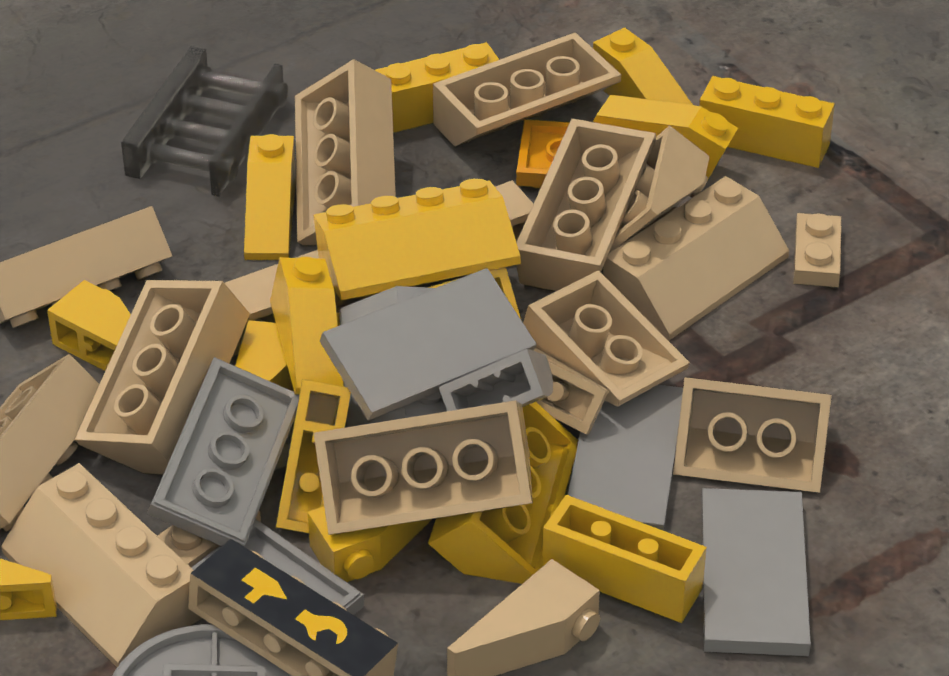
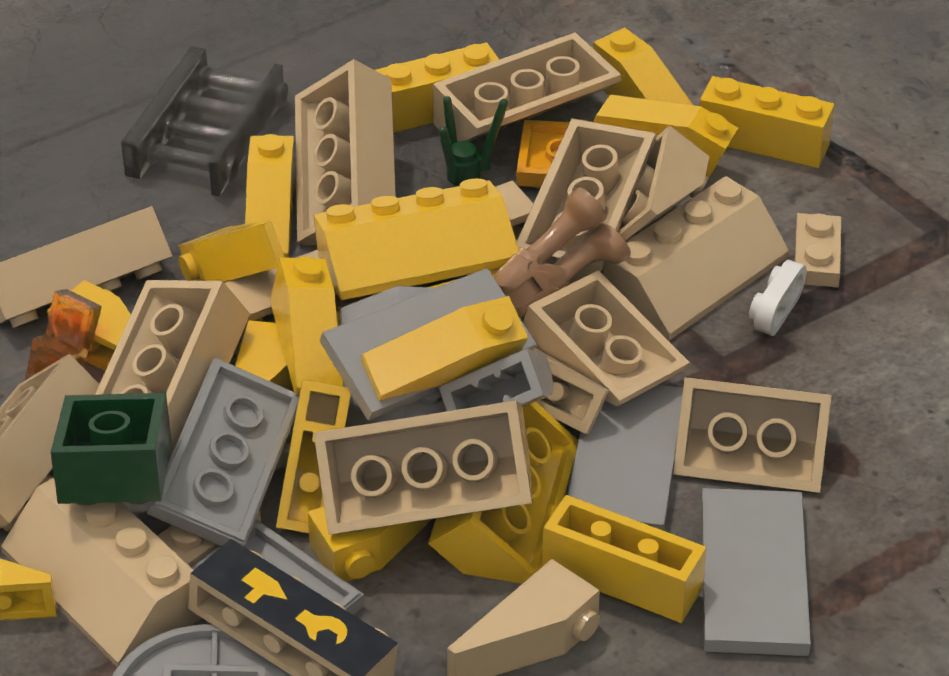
none -> clear orange slope [25,289,102,380]
none -> dark green brick [50,393,172,506]
none -> yellow slope [178,220,285,282]
none -> yellow slope [361,296,528,401]
none -> dark green plant [439,96,508,186]
none -> medium nougat piece [494,187,631,318]
none -> white plate [749,260,807,336]

